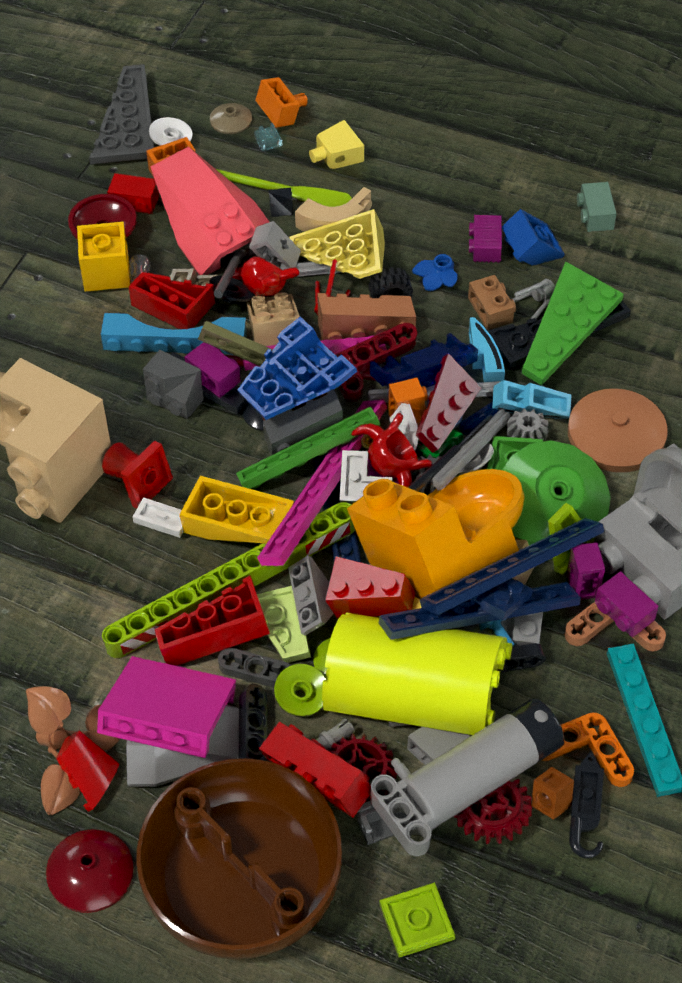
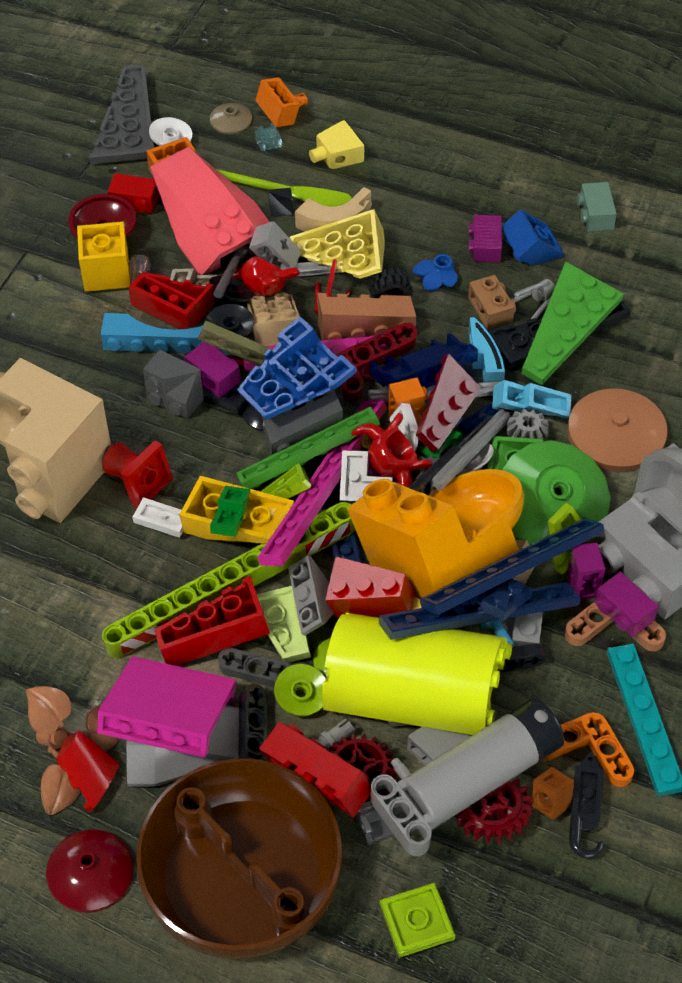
none -> black dish [206,304,254,337]
none -> green slope [210,486,250,537]
none -> lime wing [260,463,312,499]

